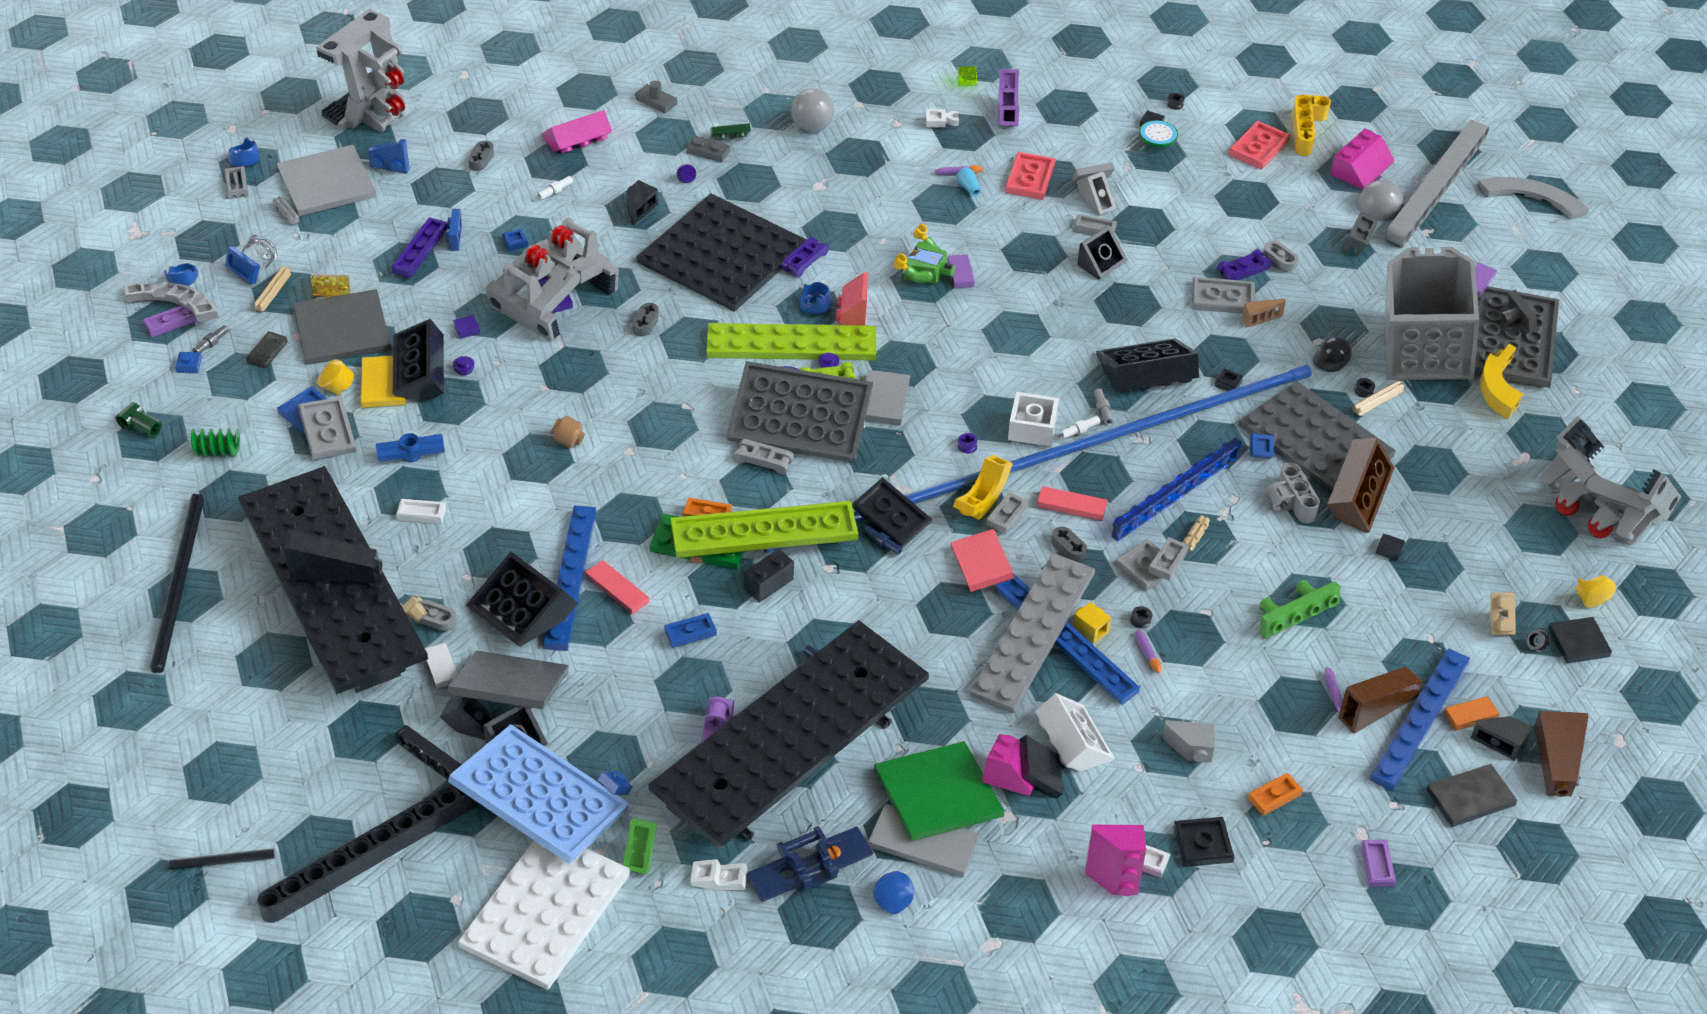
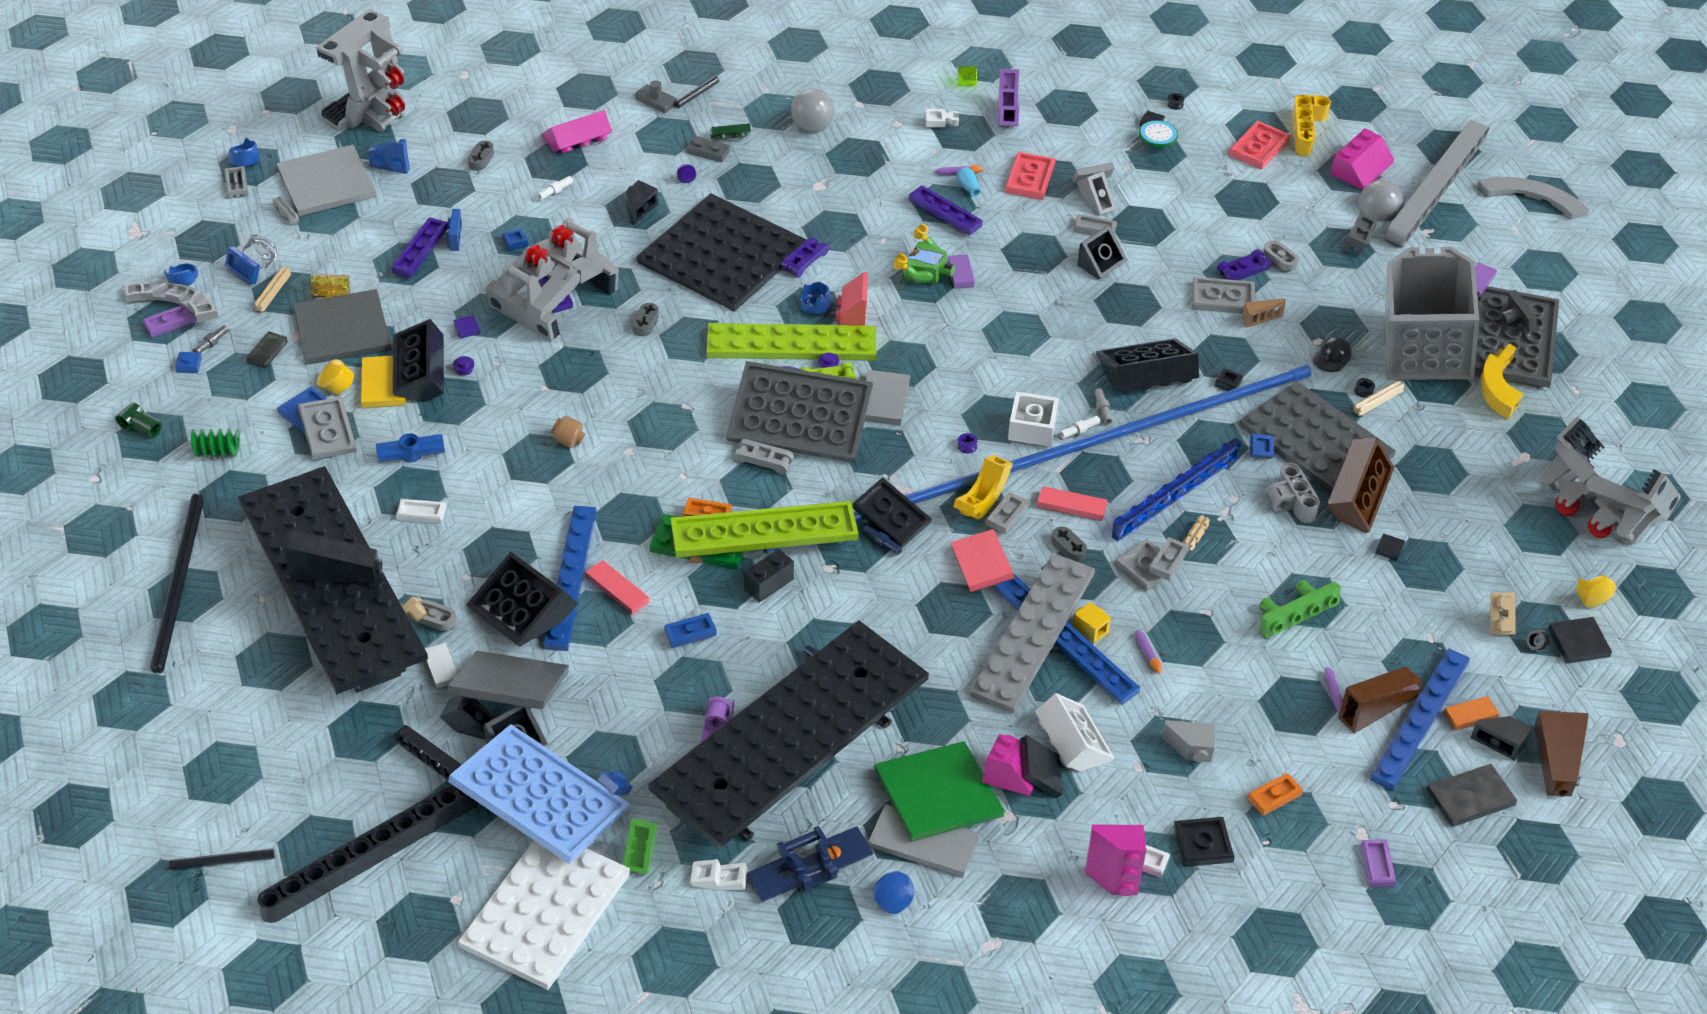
black bush [1130,606,1153,628] -> none
none -> black bar [675,76,719,108]
none -> dark purple plate [909,185,983,236]

